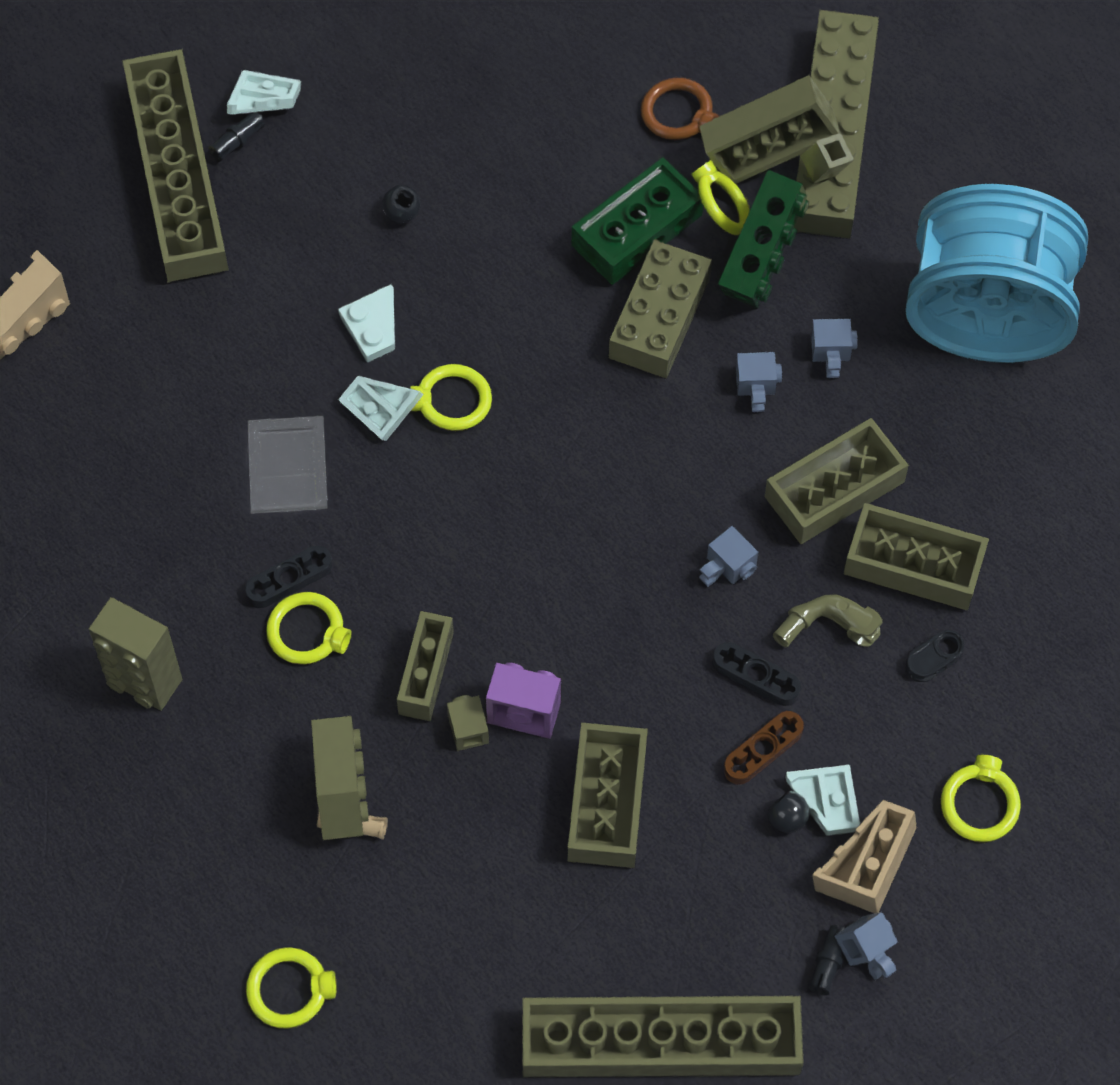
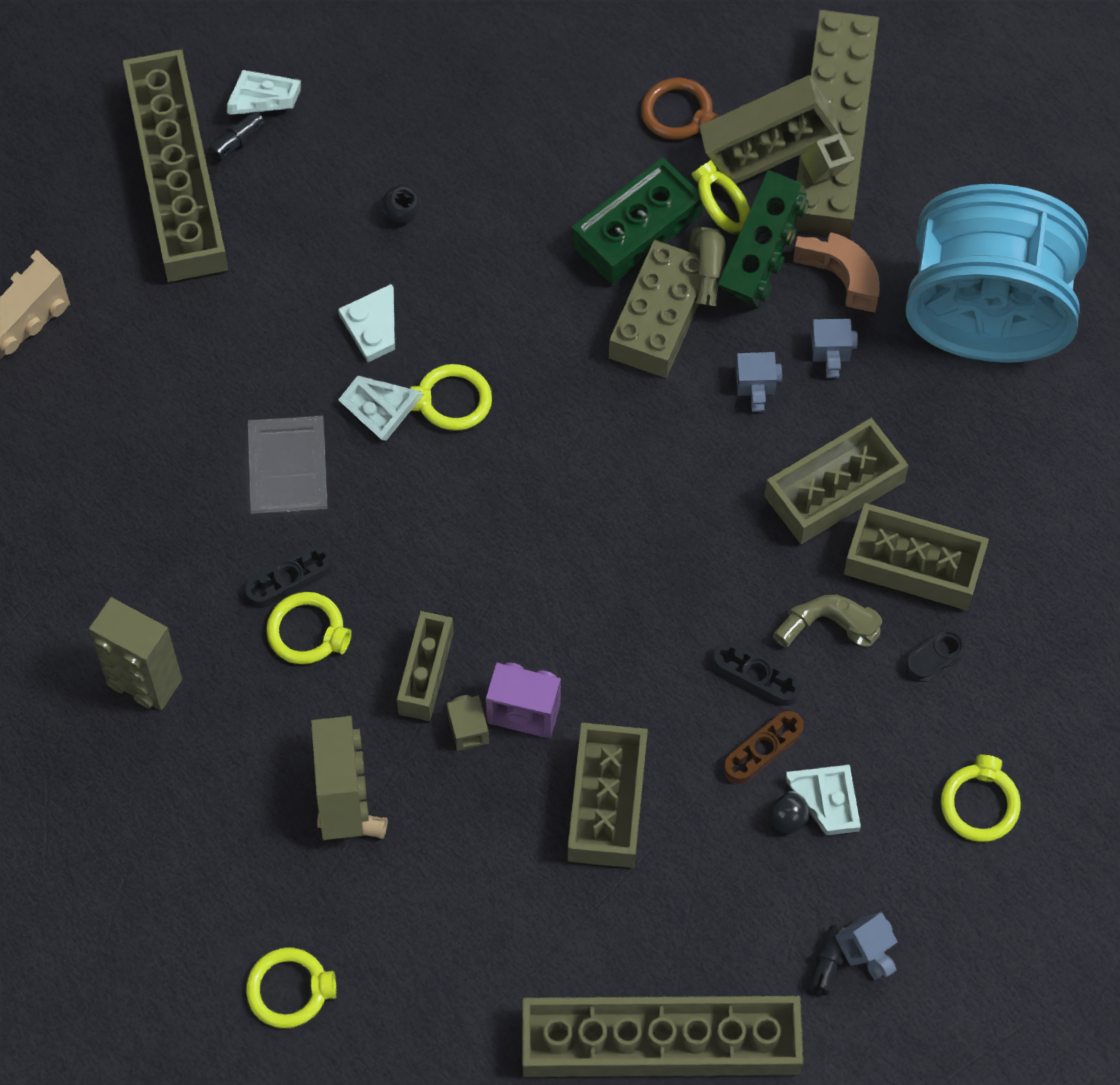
sand blue brick [699,526,758,586] -> none
tan wedge [813,800,916,913] -> none
none -> olive piece [689,227,726,306]
none -> nougat arch [793,232,879,312]

